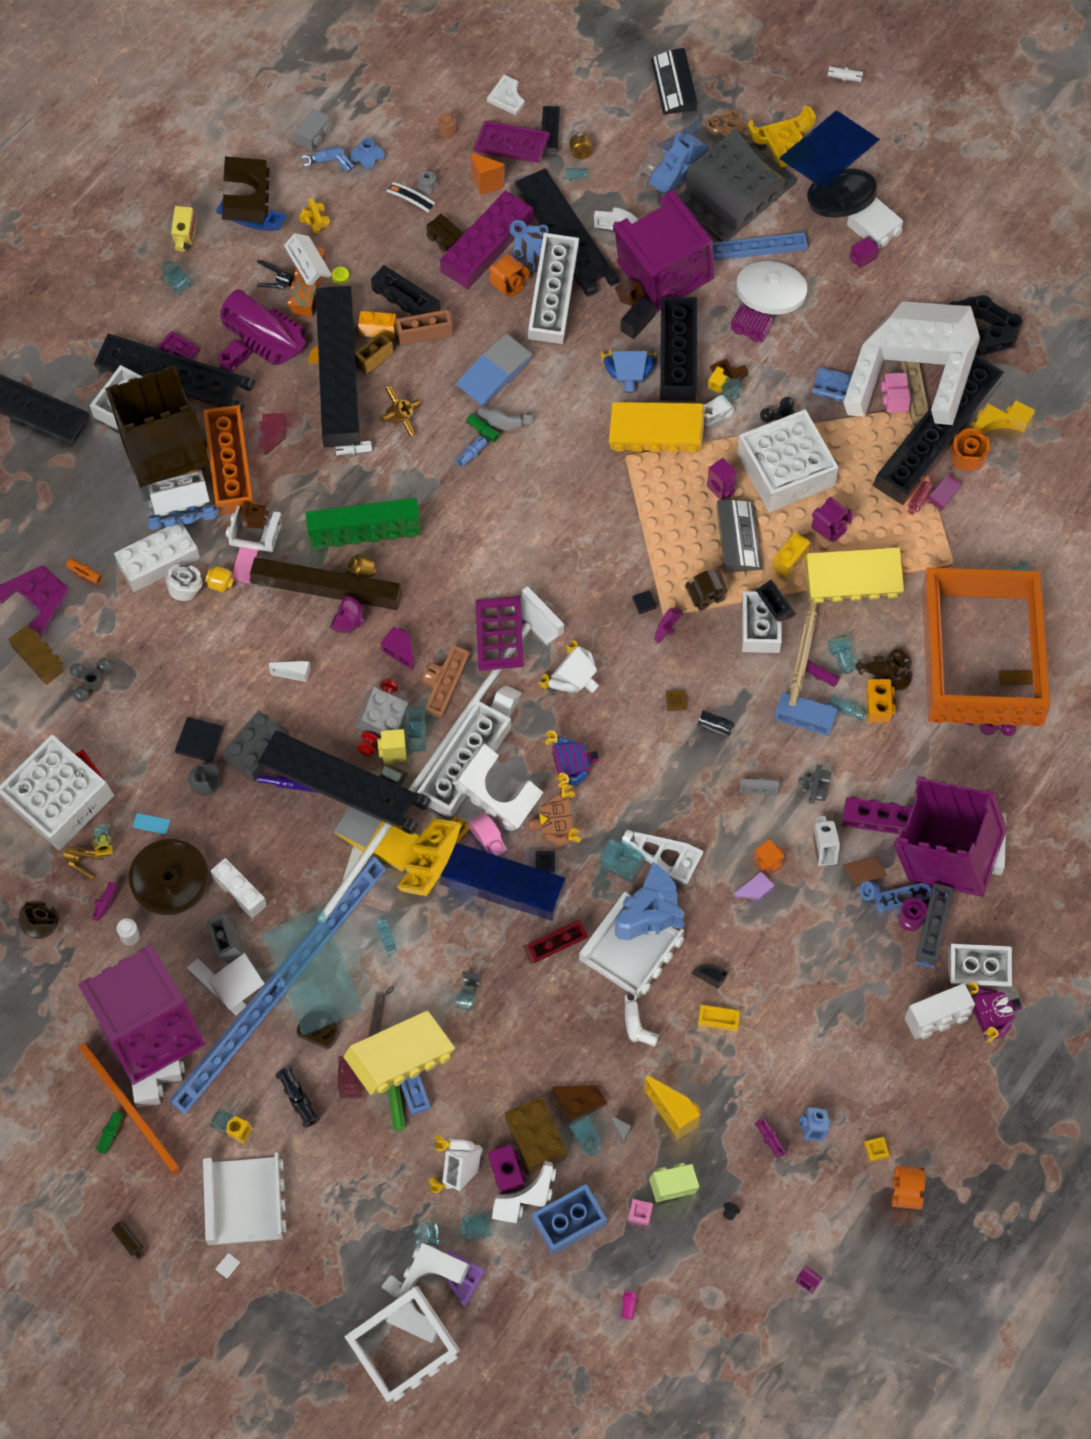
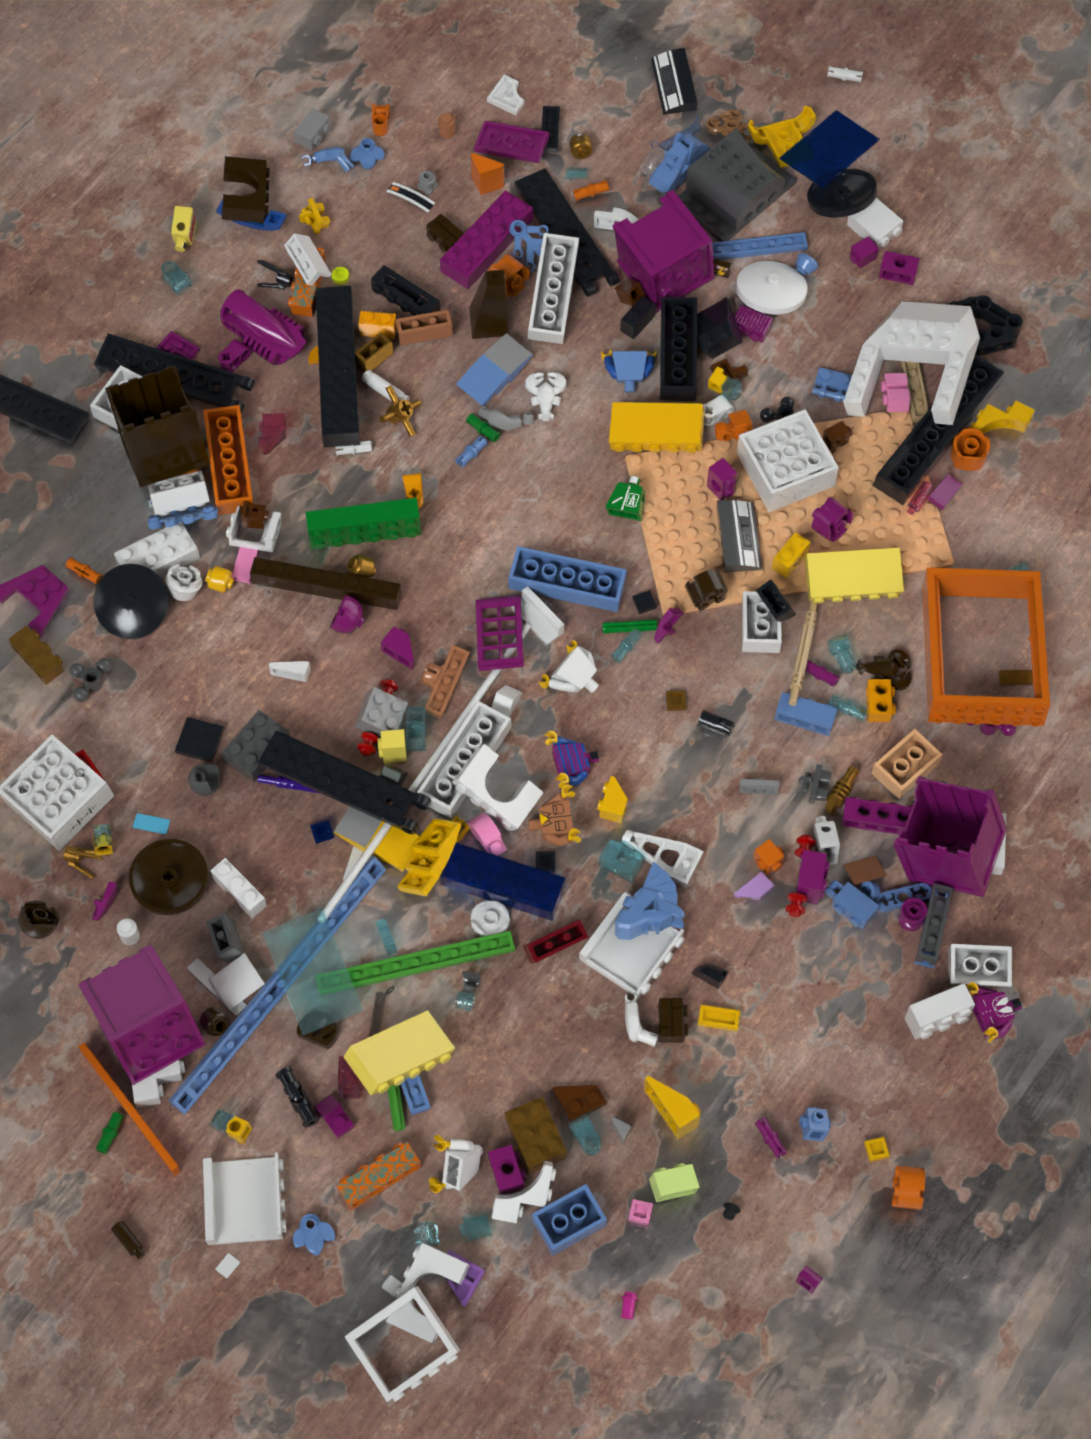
none -> black dish [93,564,170,639]
none -> dark brown head [200,1007,230,1036]
none -> medium blue plate [293,1214,335,1256]
none -> clear blue slope [309,818,334,844]
none -> magenta slope [314,1095,355,1139]
none -> bright green plate [315,931,515,996]
none -> orange brick [336,1141,421,1211]
none -> white axle [361,370,410,402]
none -> orange piece [372,103,390,136]
none -> light orange piece [402,473,424,509]
none -> dark brown slope [469,270,508,339]
none -> white tile [470,900,510,937]
none -> medium blue brick [508,546,627,612]
none -> white animal [525,372,567,421]
none -> orange pin [573,180,609,201]
none -> yellow slope [597,776,628,824]
none -> green axle [602,619,658,634]
none -> green torso [605,476,646,522]
none -> clear light blue axle [611,629,642,663]
none -> dark brown brick [658,998,688,1043]
none -> black slope [697,297,743,359]
none -> dark brown tile [713,258,731,278]
none -> orange brick [715,410,752,442]
none -> magenta brick [785,834,830,917]
none -> medium blue cone [795,253,818,276]
none -> reddish brown brick [823,421,853,454]
none -> pearl gold hinge [825,766,859,816]
none -> medium blue brick [825,880,880,929]
none -> light nougat brick [871,729,943,799]
none -> magenta brick [879,251,920,285]

